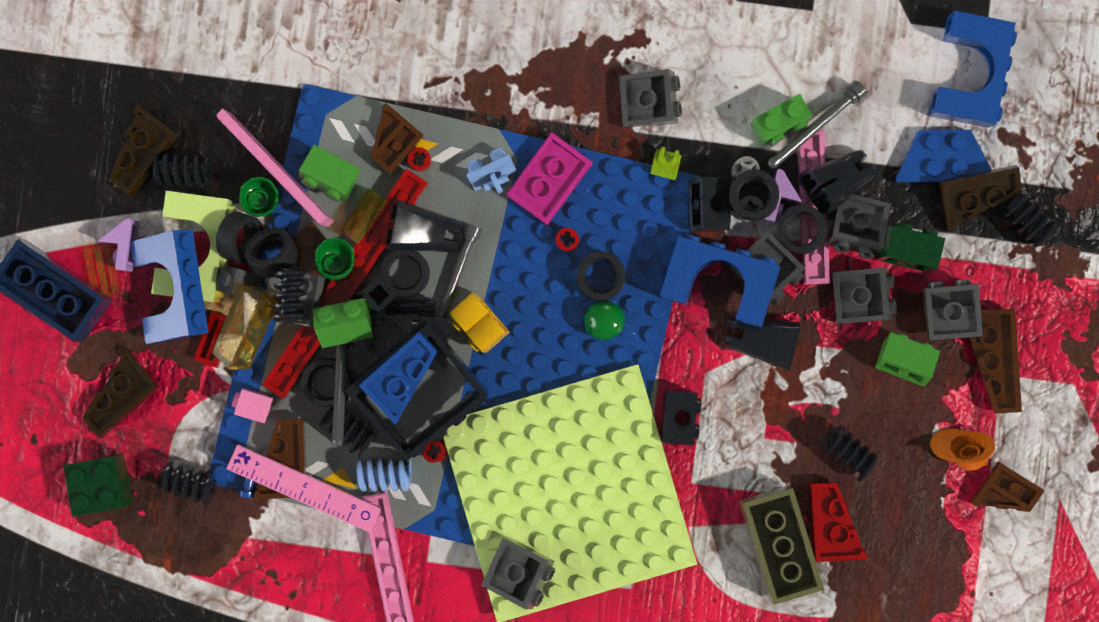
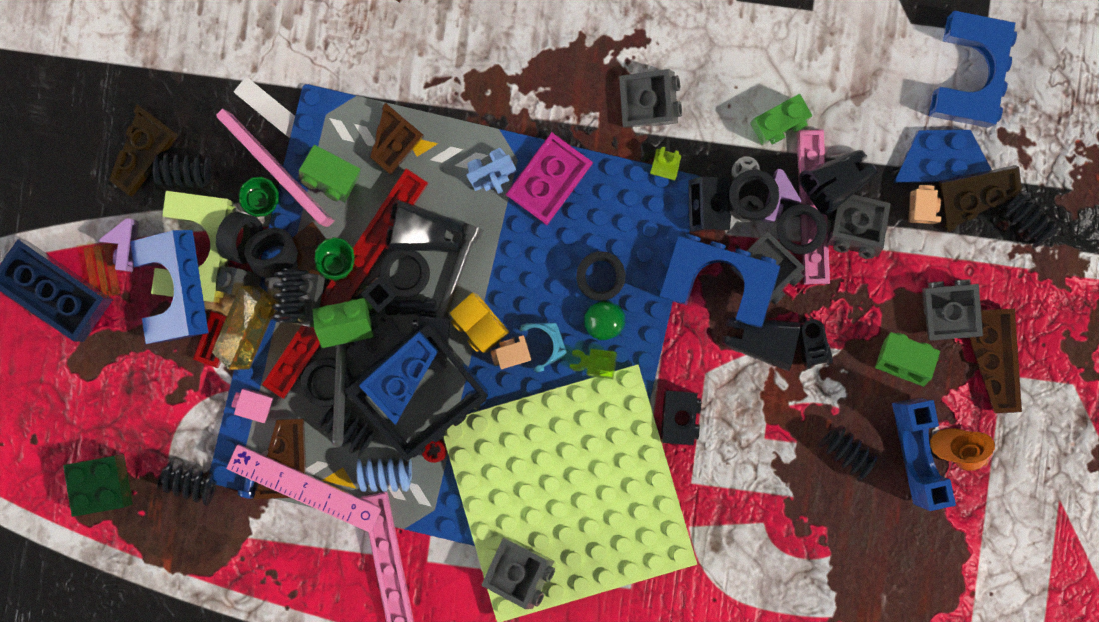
dark brown wing [82,348,160,438] -> none
clear yellow tile [340,189,387,244] -> none
red bush [407,147,431,172] -> none
red bush [556,228,579,252] -> none
olive brick [739,485,824,605] -> none
dark grey piece [768,80,868,169] -> none
red wing [809,482,868,562] -> none
dark grey plate [832,268,896,324] -> none
dark green brick [875,223,946,272] -> none
reddish brown wing [970,461,1045,512] -> none
none -> white sticker [234,77,295,138]
none -> light nougat brick [491,335,531,369]
none -> medium azure helmet [519,322,567,373]
none -> clear neon green plate [569,349,617,379]
none -> black piece [798,319,833,370]
none -> blue arch [892,398,956,511]
none -> light nougat brick [908,185,941,224]

